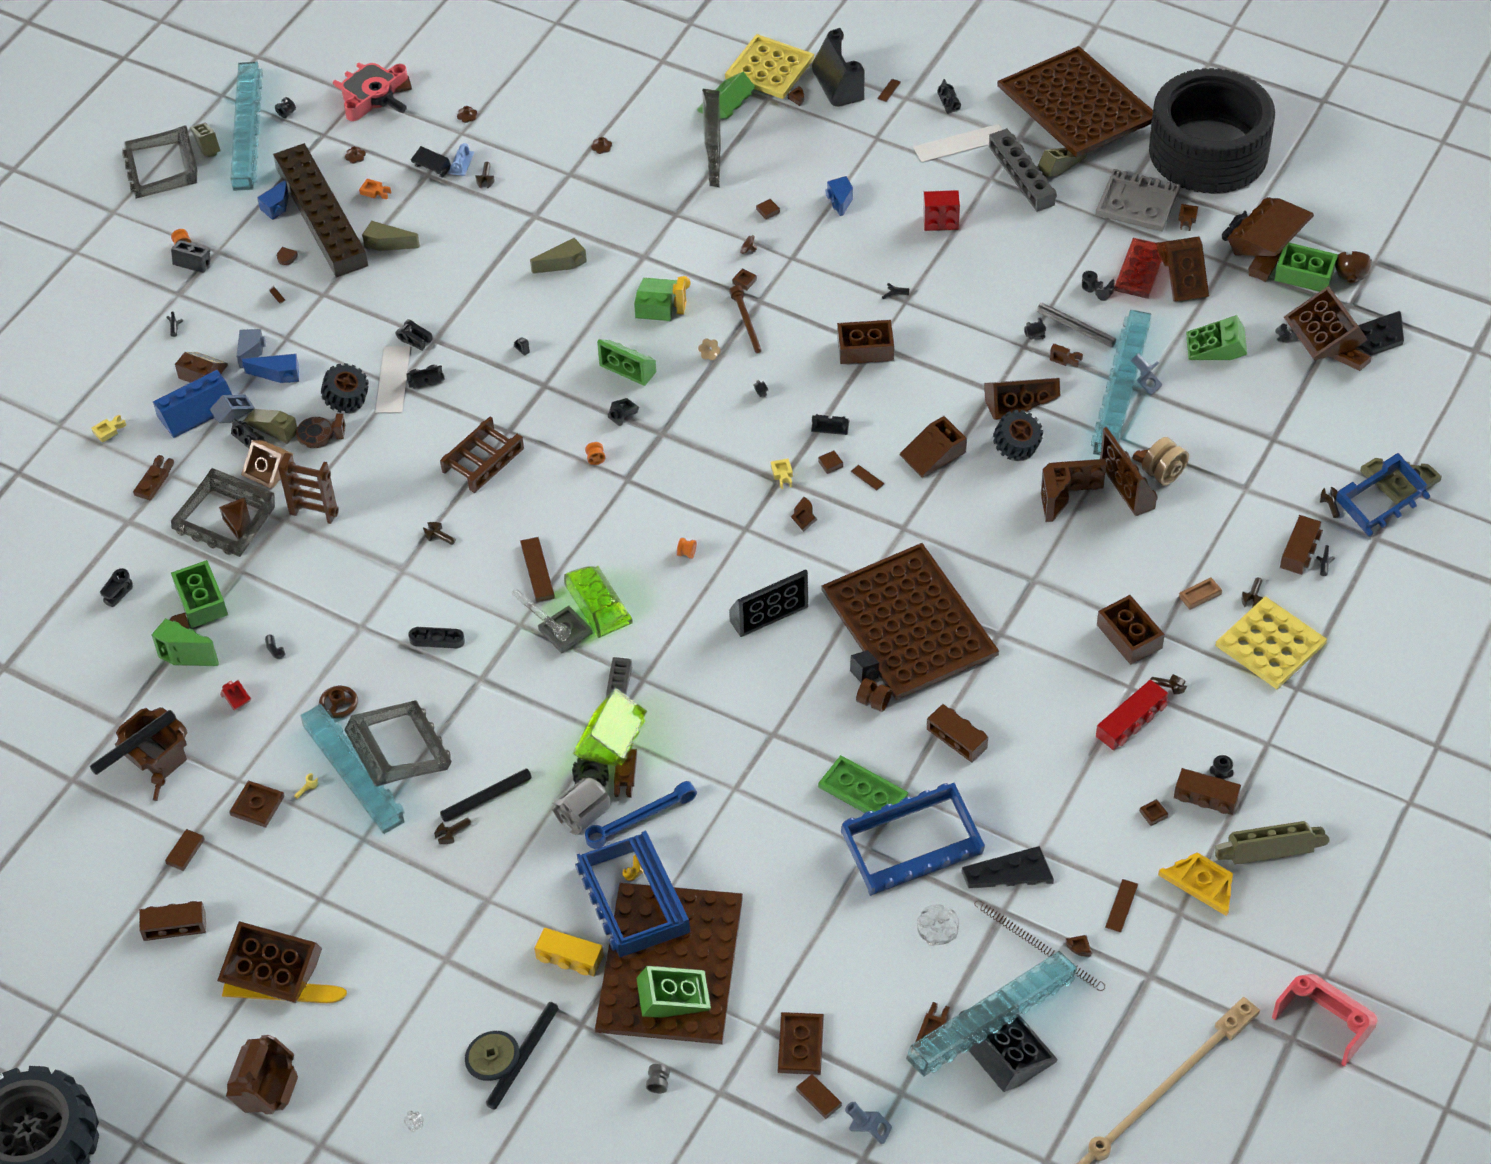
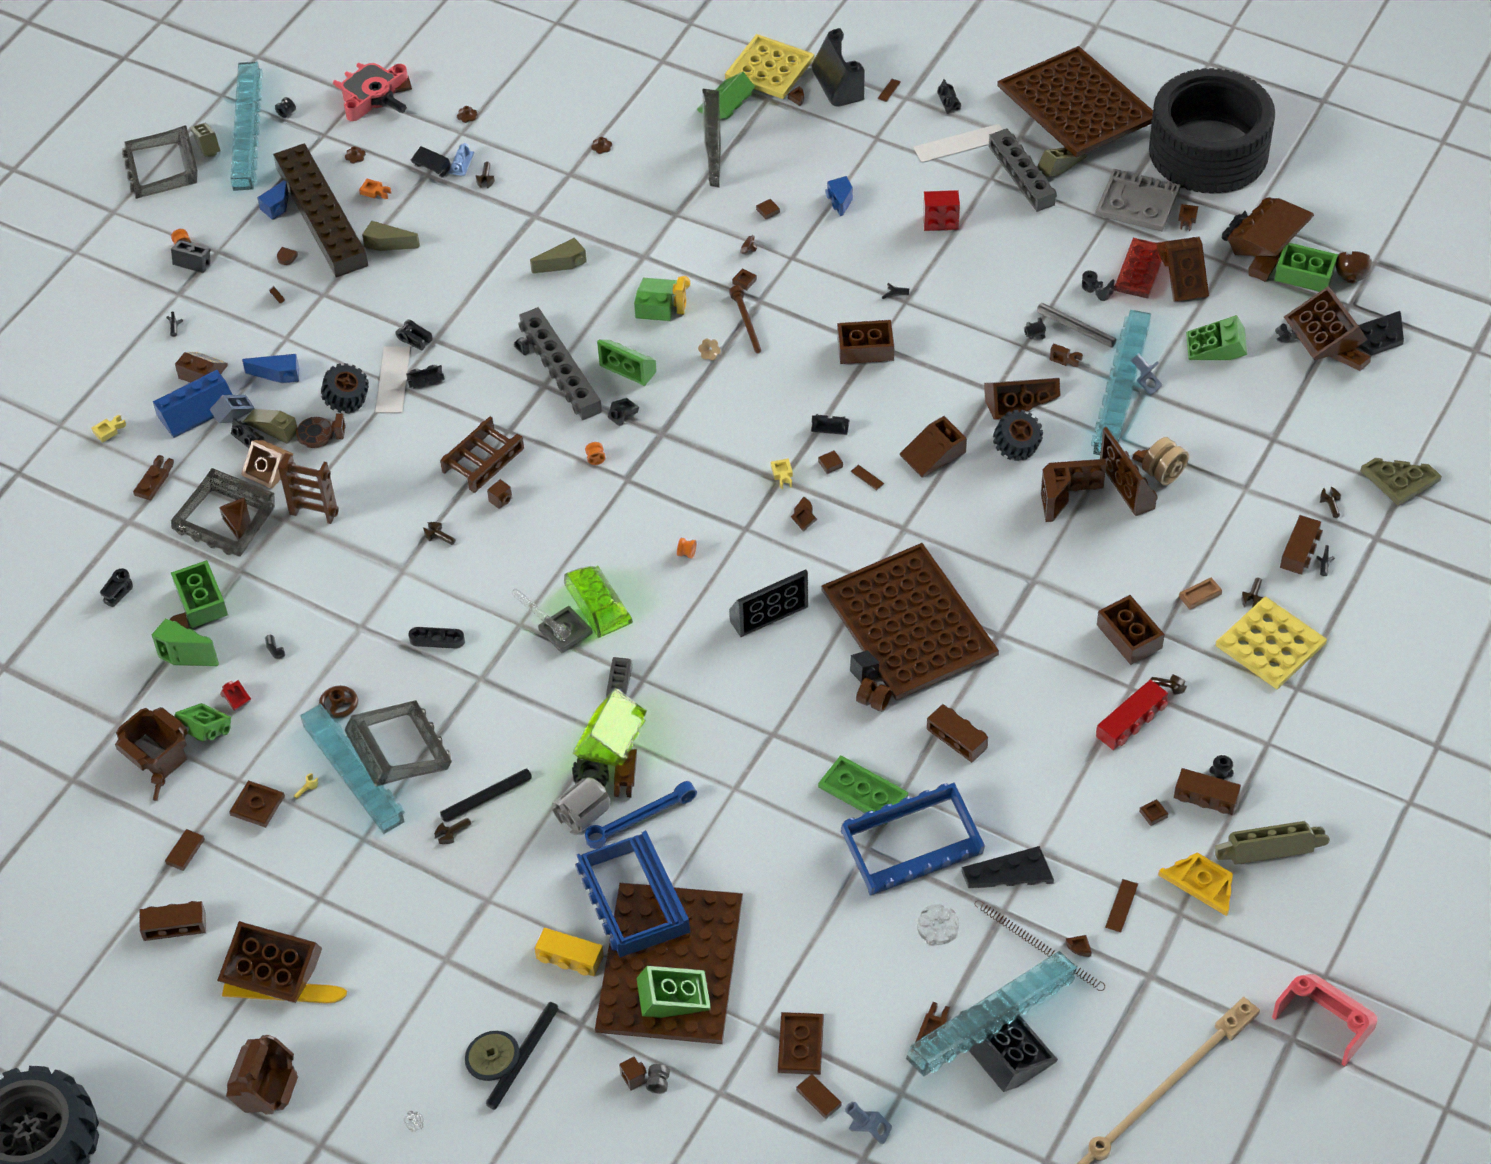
black axle [90,710,176,775] -> none
sand blue slope [236,329,266,368] -> none
reddish brown tile [520,537,555,602] -> none
yellow arm [622,855,643,881] -> none
black plate [753,379,769,397] -> none
blue hinge [1336,453,1430,537] -> none
none -> bright green plate [174,703,231,741]
none -> reddish brown plate [487,479,512,509]
none -> dark grey brick [518,307,602,420]
none -> reddish brown plate [619,1056,647,1091]

